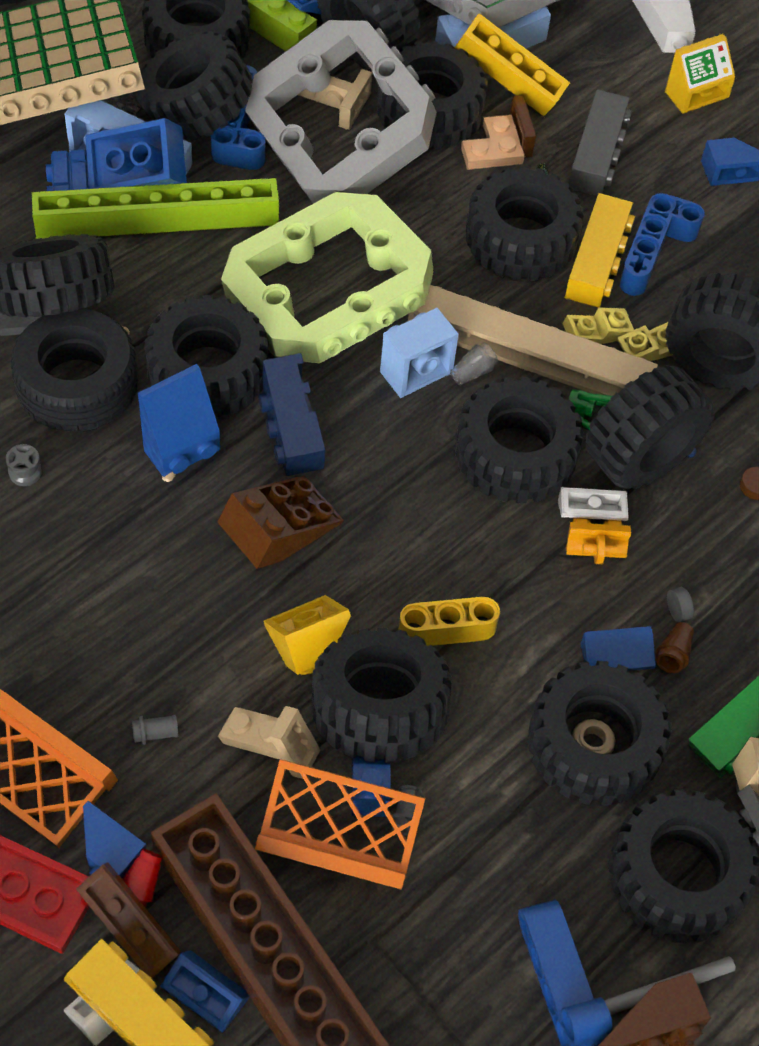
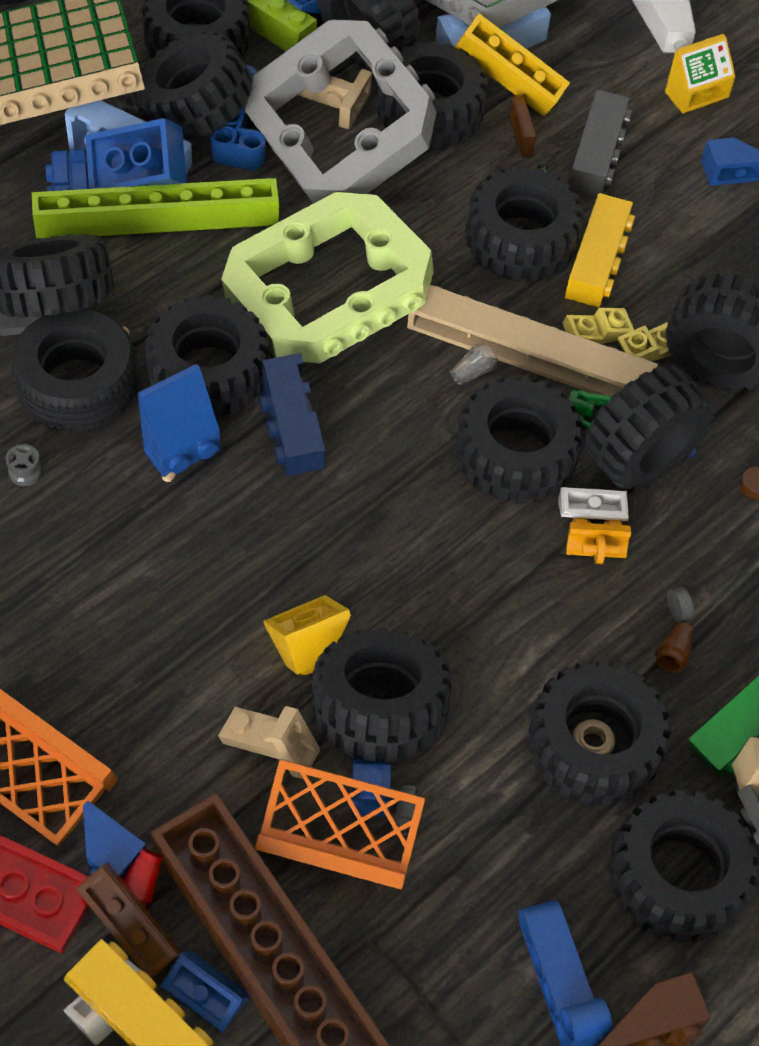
dark grey pin [132,715,178,745] -> none
reddish brown slope [217,475,344,569] -> none
light blue brick [380,308,459,398] -> none
yellow beam [398,597,500,646] -> none
light nougat plate [461,115,524,170] -> none
blue slope [581,626,656,671] -> none
light grey bar [604,956,735,1015] -> none
blue beam [620,193,705,296] -> none

